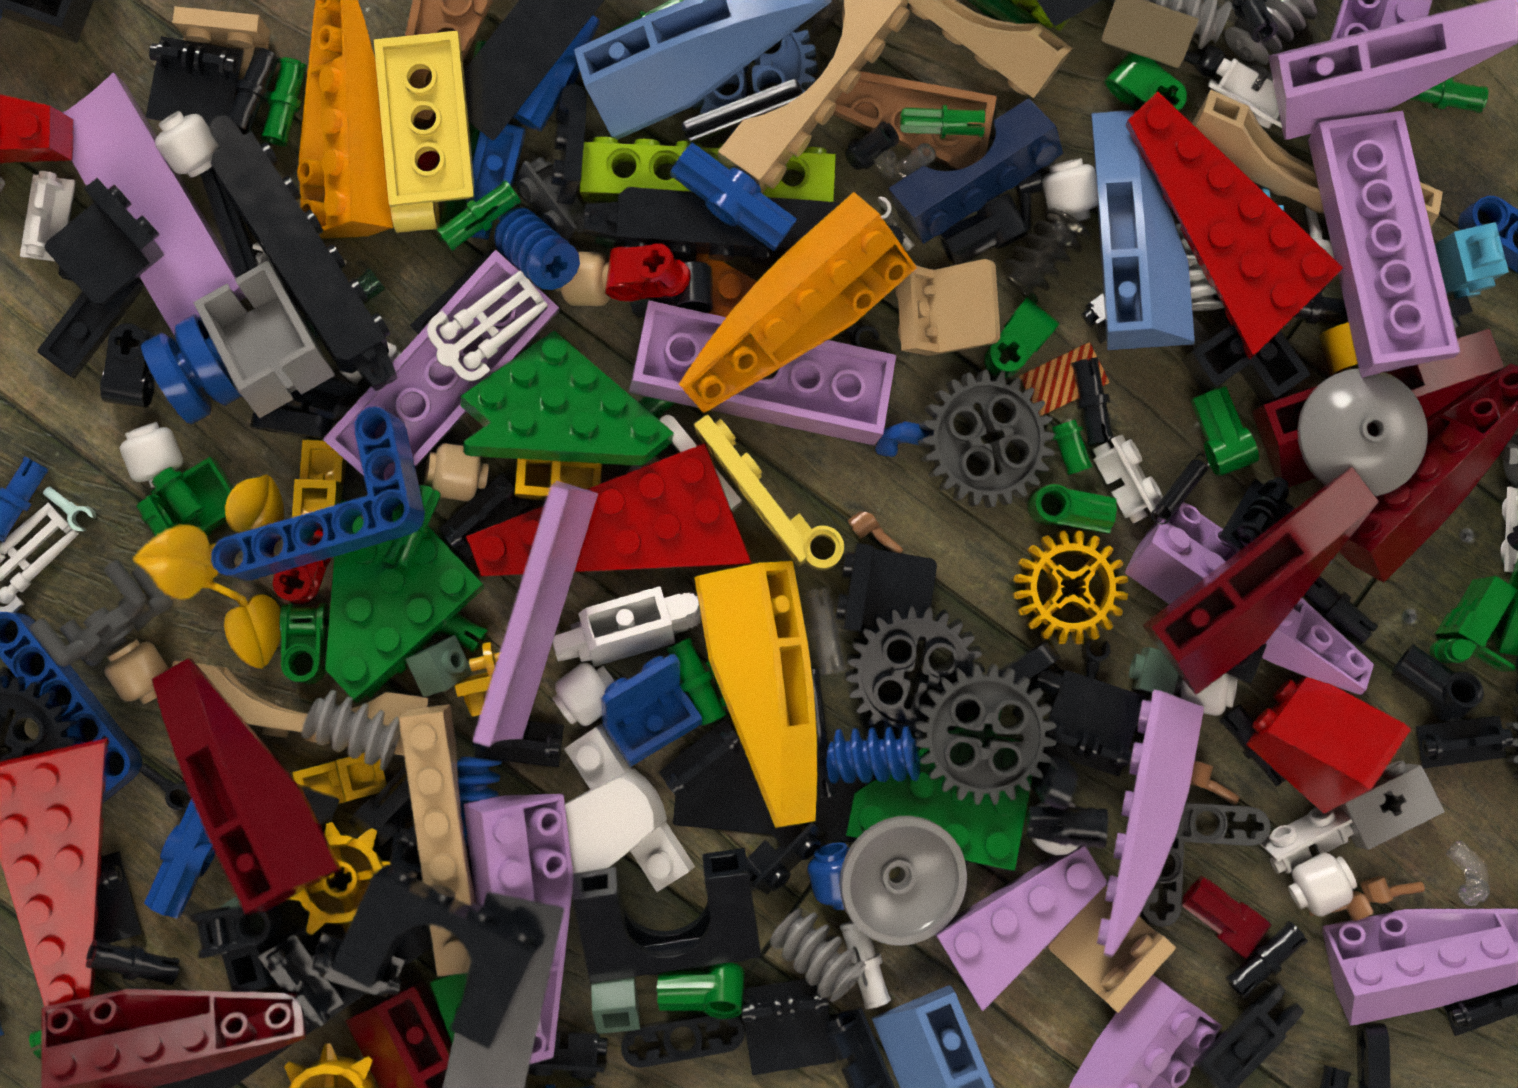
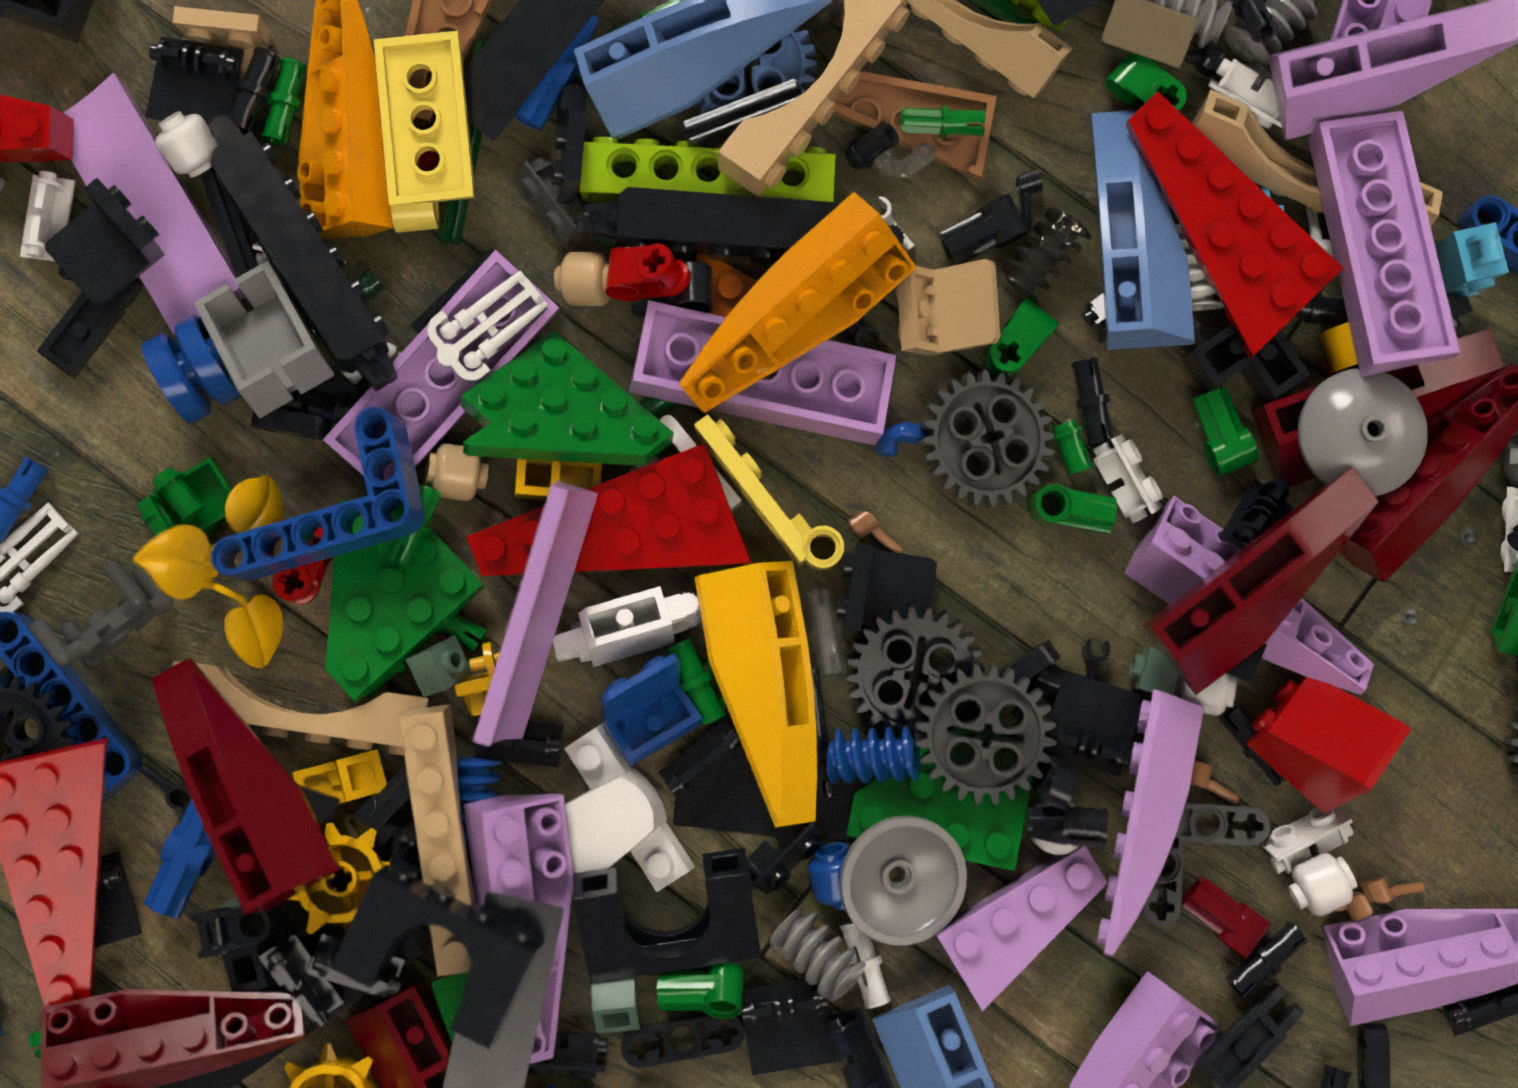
light aqua hand [43,486,97,531] -> none
black pin [86,940,180,985] -> none
black piece [100,323,155,408] -> none
tan head [104,638,169,704] -> none
white head [120,422,183,488] -> none
green piece [280,603,330,684] -> none
yellow slope [292,440,346,518] -> none
light grey piece [302,690,401,771] -> none
green pin [436,180,521,251] -> none
black hinge [439,473,530,560] -> none
blue hinge [465,124,526,240] -> none
blue piece [494,208,580,290] -> none
white head [552,663,614,726] -> none
blue piece [670,142,797,251] -> none
dark blue arch [888,98,1063,244] -> none
yellow gear [1013,530,1128,645] -> none
clear orange sticker [1019,342,1110,417] -> none
white head [1042,158,1098,223] -> none
tan bracket [1048,886,1176,1013] -> none
black piece [1151,453,1209,525] -> none
black pin [1304,576,1378,645] -> none
light grey brick [1338,760,1445,850] -> none
black piece [1391,644,1484,722] -> none
green pin [1410,77,1489,114] -> none
black hinge [1415,715,1513,769] -> none
green piece [1430,576,1518,672] -> none
clear arm [1446,840,1491,906] -> none

